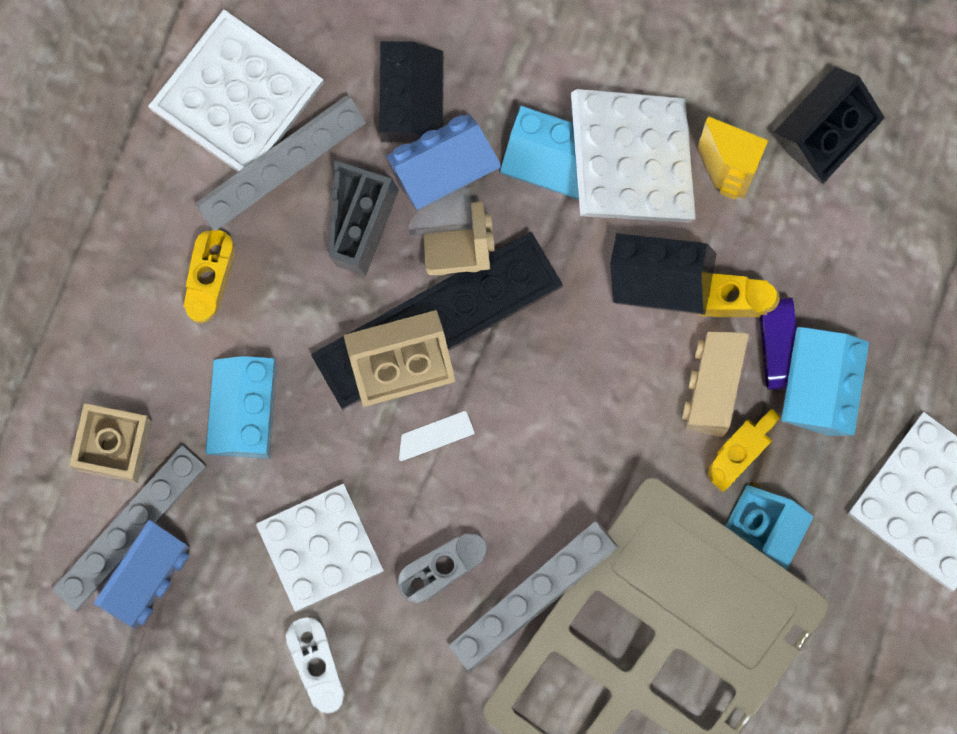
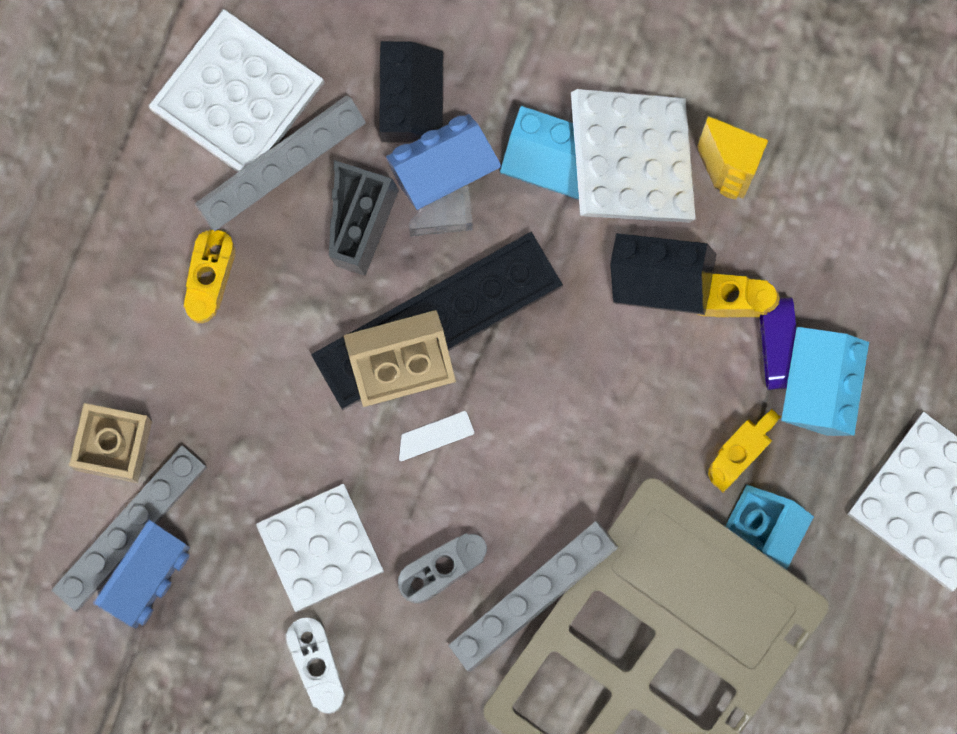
medium azure slope [206,356,277,459] -> none
tan bracket [424,202,495,276] -> none
tan slope [682,332,749,437] -> none
black slope [773,66,885,184] -> none

